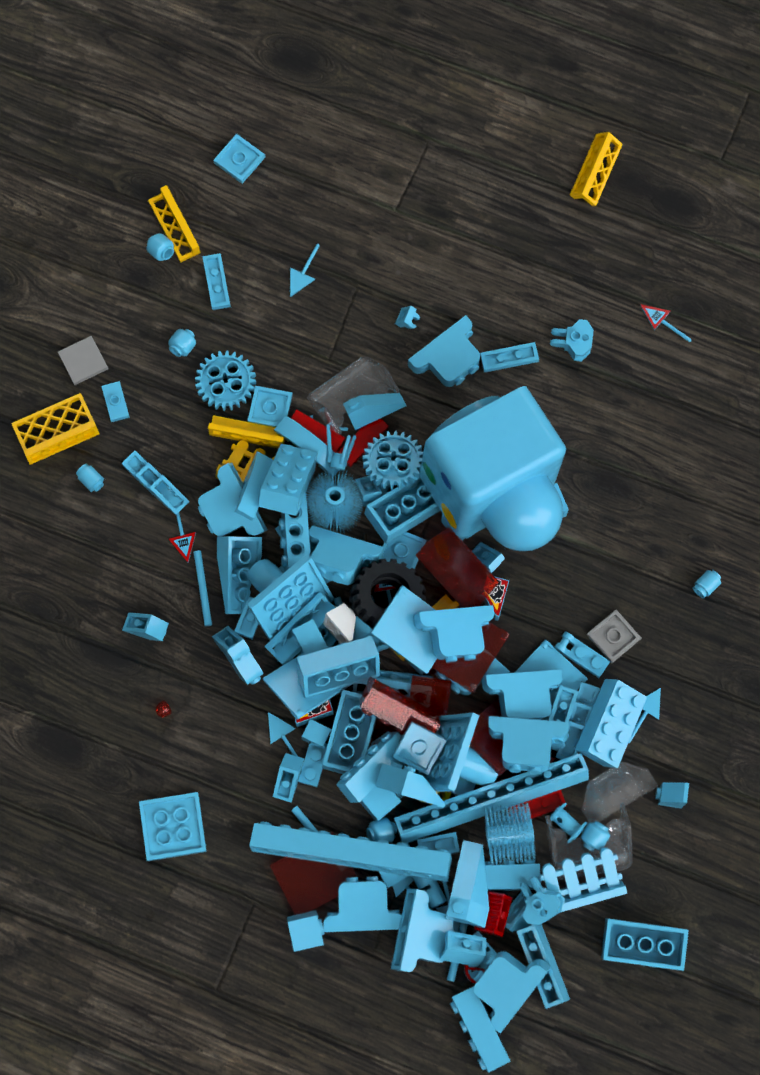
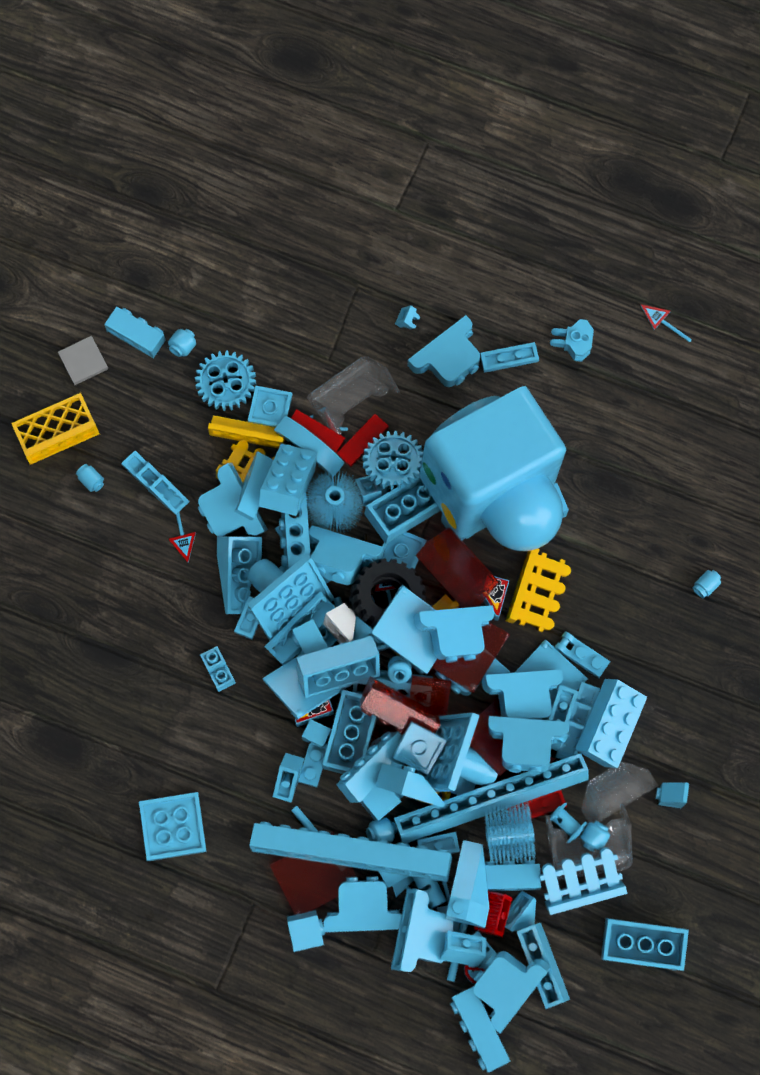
medium azure plate [102,381,130,422] -> none
medium azure slope [122,612,169,641] -> none
medium azure head [146,233,174,261] -> none
yellow fence [148,185,200,263] -> none
clear red hinge [155,700,172,718] -> none
medium azure bar [194,550,212,626] -> none
medium azure plate [202,253,231,310] -> none
medium azure brick [212,626,264,685] -> none
medium azure plate [214,134,265,184] -> none
medium azure piece [268,712,297,756] -> none
medium azure piece [290,244,320,297] -> none
medium azure plant [326,424,356,471] -> none
medium azure slope [343,393,406,430] -> none
medium azure slope [468,542,505,575] -> none
medium azure hinge [519,876,565,925] -> none
yellow fence [570,132,622,206] -> none
light grey tile [586,610,642,663] -> none
medium azure piece [628,688,661,743] -> none
none -> medium azure brick [104,307,166,358]
none -> medium azure slope [200,646,236,692]
none -> medium azure piece [387,655,412,684]
none -> yellow fence [505,549,571,633]

